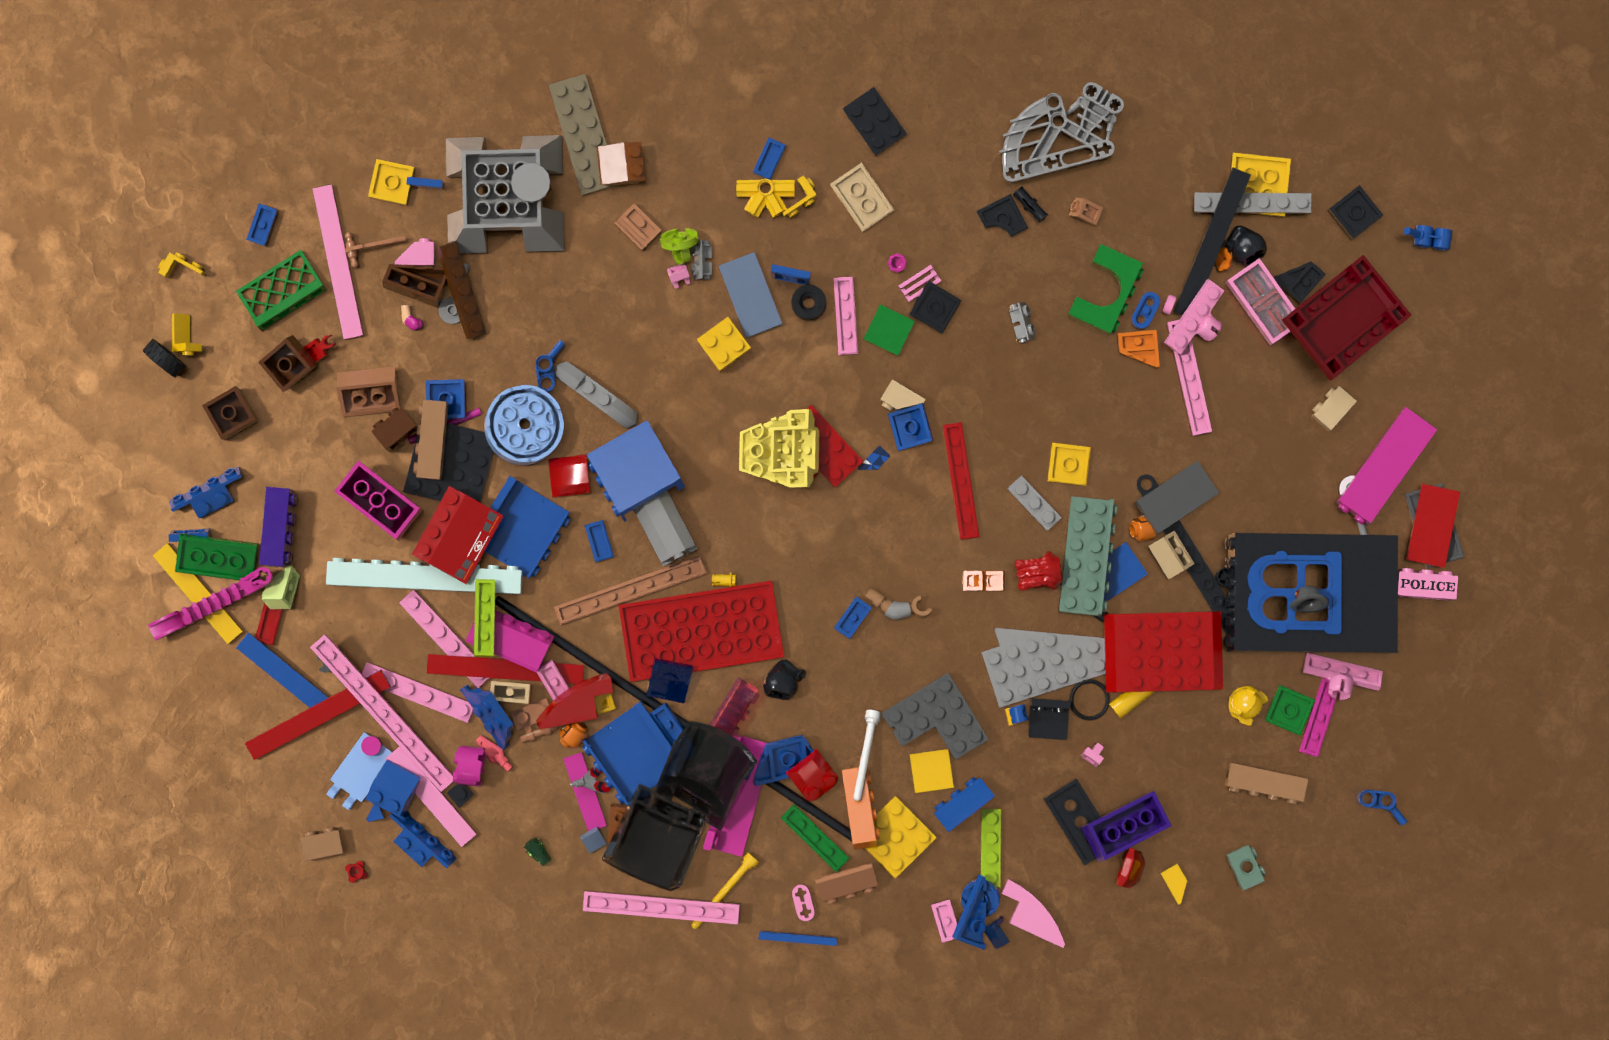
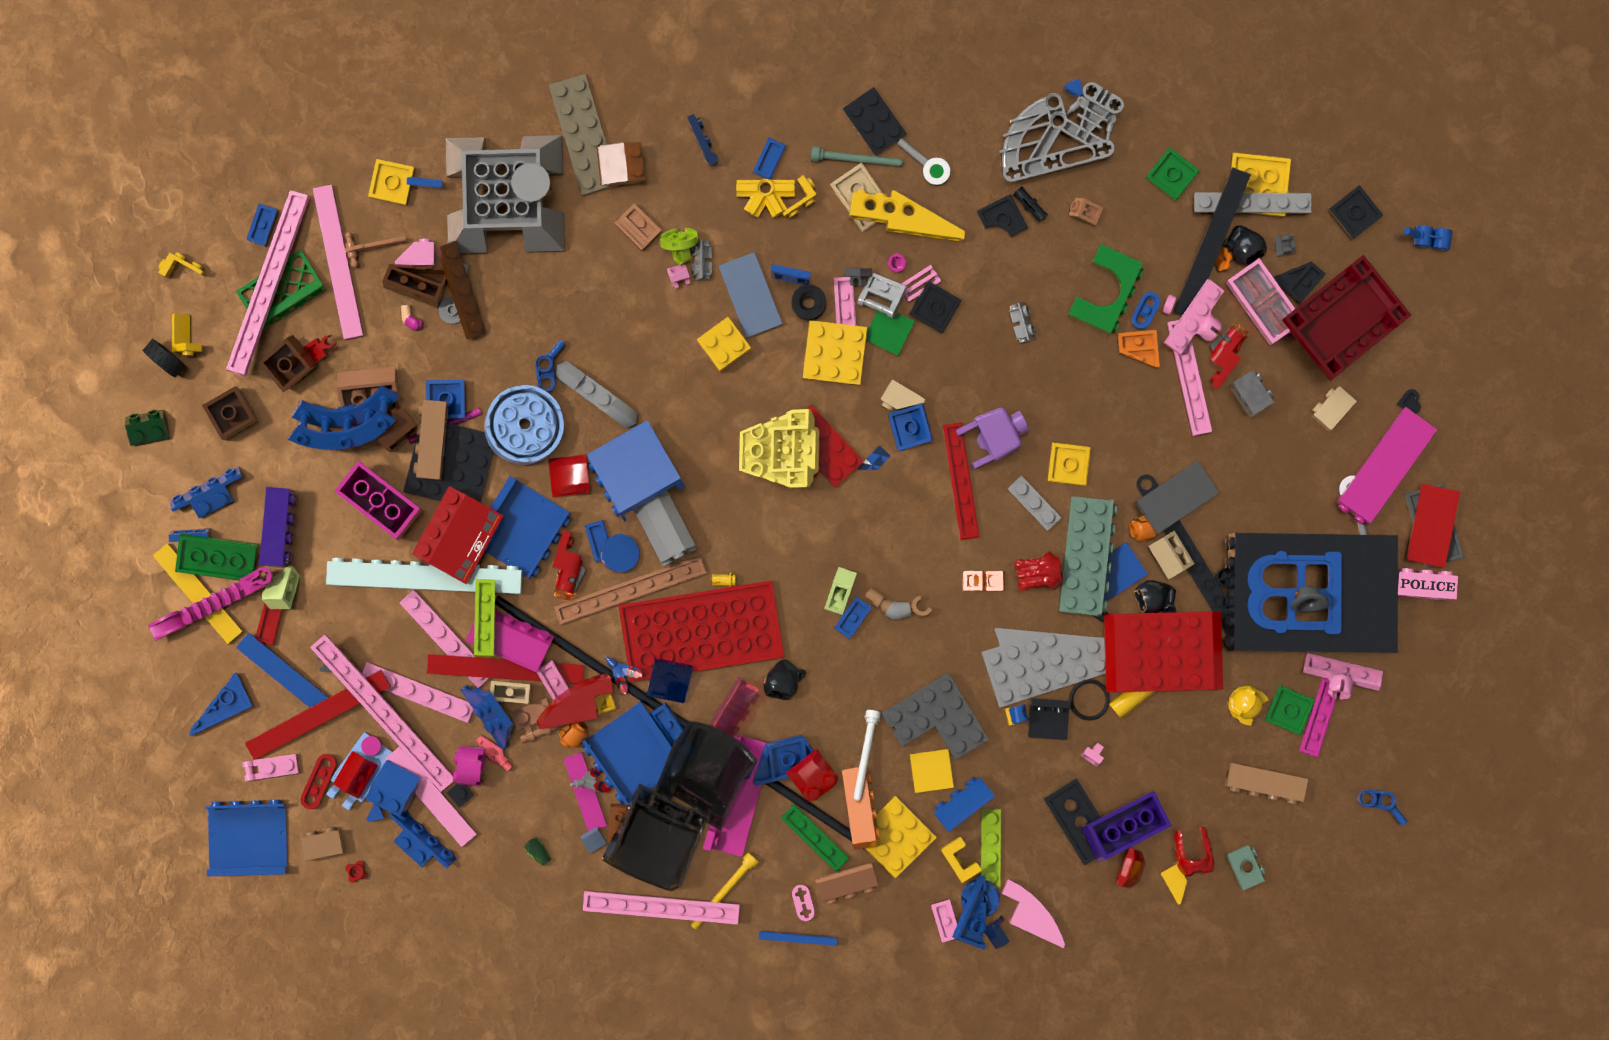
none -> dark green bracket [125,409,169,446]
none -> blue wing [189,673,253,736]
none -> blue panel [206,800,288,876]
none -> bright pink plate [226,190,310,376]
none -> bright pink plate [242,754,299,781]
none -> blue fence [288,385,398,450]
none -> red plate [300,754,337,809]
none -> red panel [333,751,378,799]
none -> red plate [552,530,586,601]
none -> blue tile [600,534,639,573]
none -> piece [605,656,643,694]
none -> dark blue plate [687,114,718,167]
none -> yellow plate [803,320,868,385]
none -> sand green piece [811,146,904,167]
none -> yellowish green slope [824,567,857,615]
none -> dark grey tile [844,268,872,286]
none -> yellow brick [849,190,965,242]
none -> light grey plate [857,272,907,319]
none -> piece [897,138,950,185]
none -> yellow panel [940,836,982,883]
none -> medium lavender piece [955,407,1029,470]
none -> blue slope [1063,79,1082,98]
none -> black piece [1134,580,1176,613]
none -> green tile [1145,147,1200,202]
none -> red piece [1174,827,1214,877]
none -> red plate [1210,322,1249,390]
none -> flat silver brick [1230,370,1274,418]
none -> dark grey tile [1274,234,1296,256]
none -> black tile [1396,389,1421,414]

